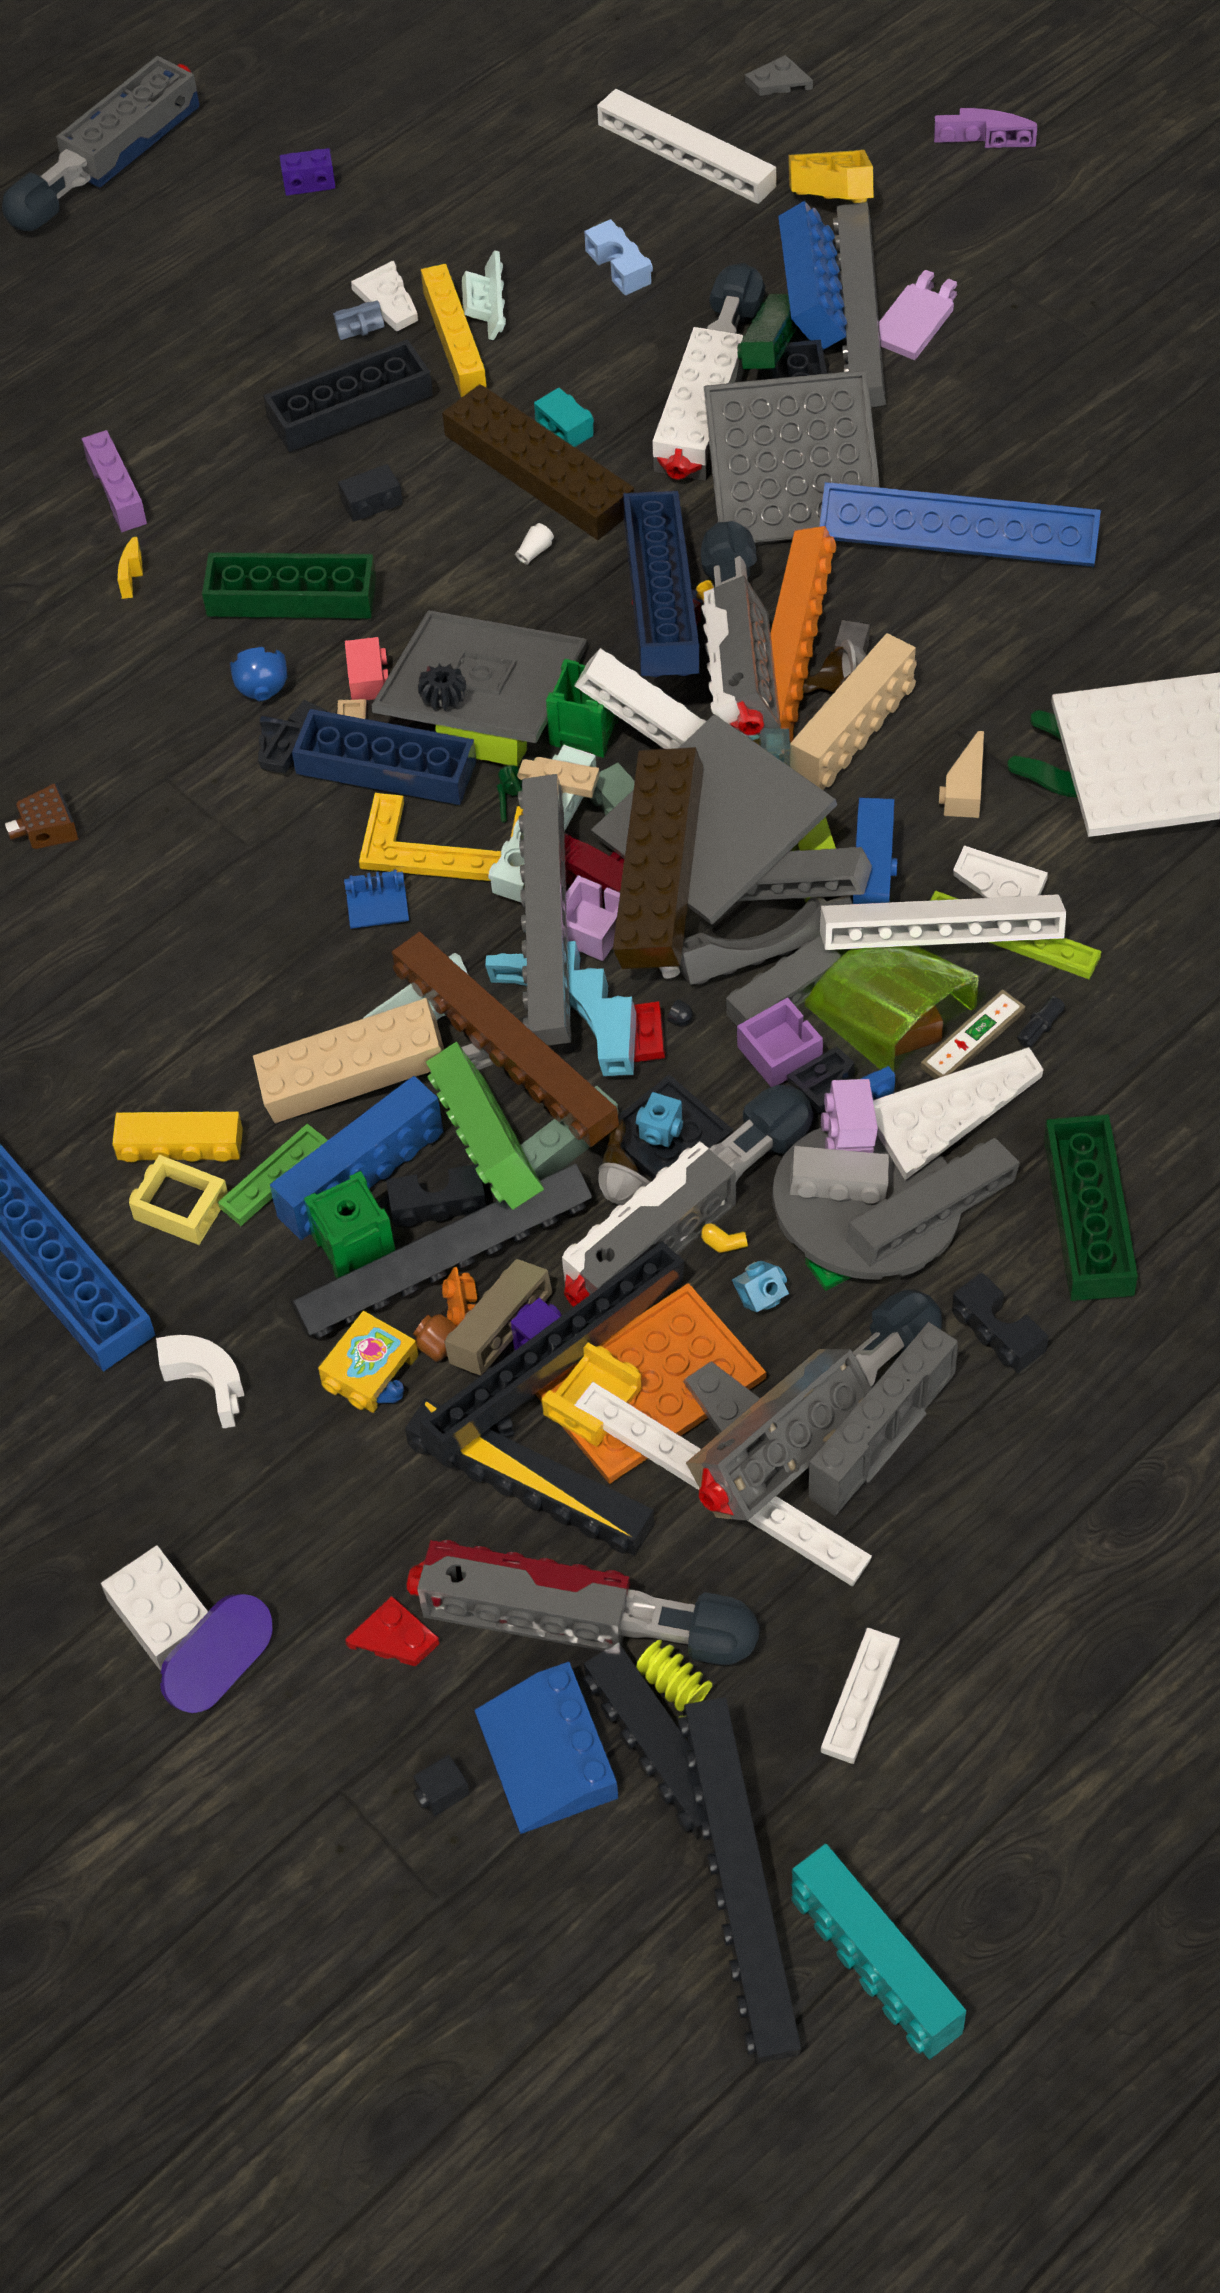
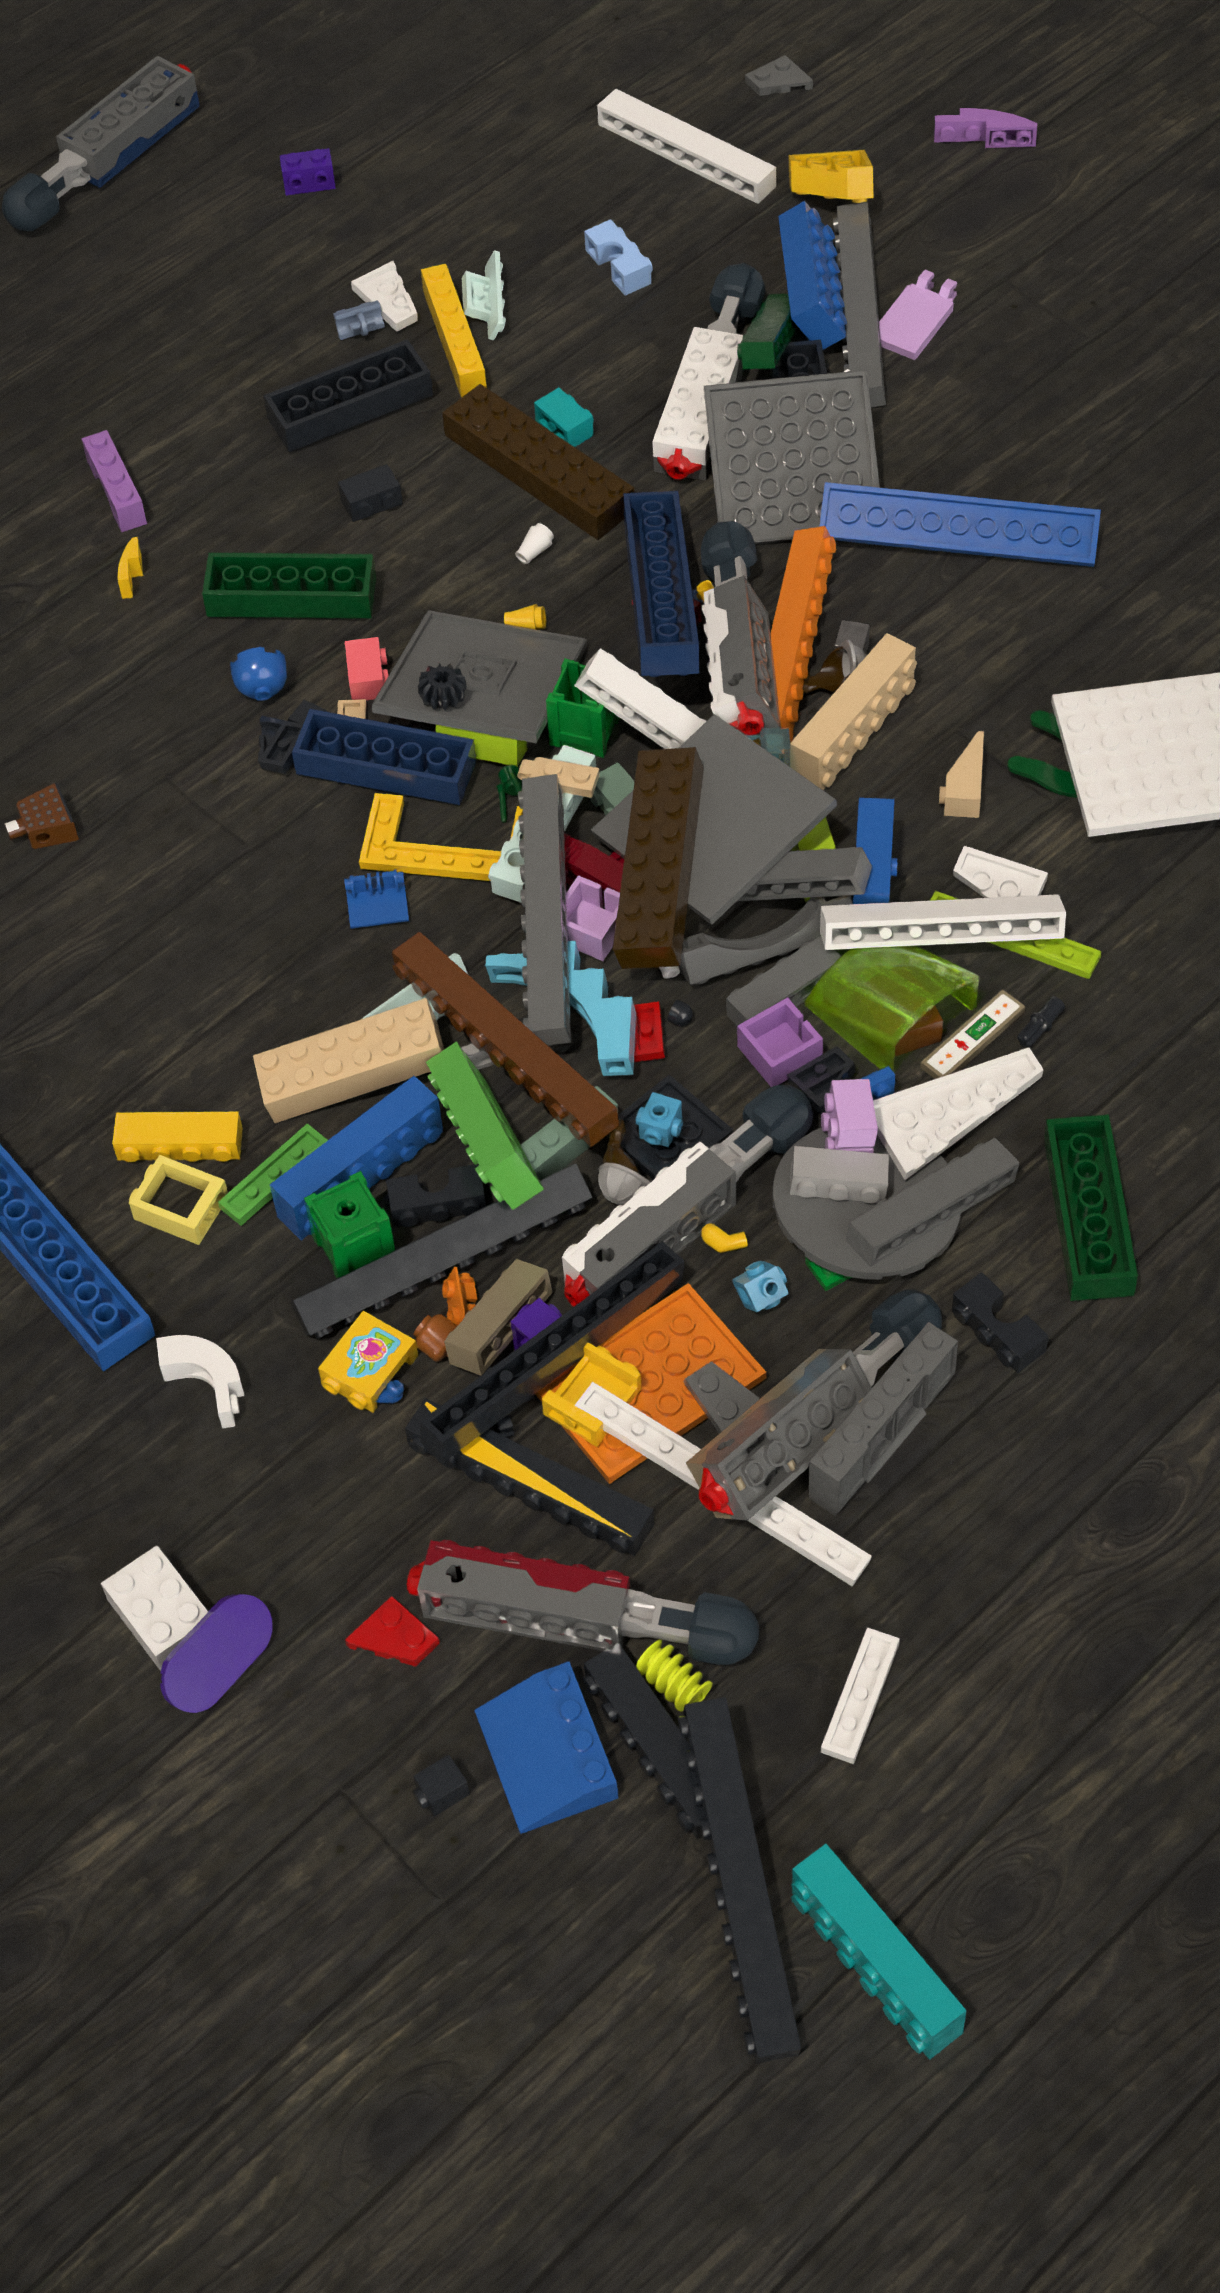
none -> yellow cone [504,604,547,630]

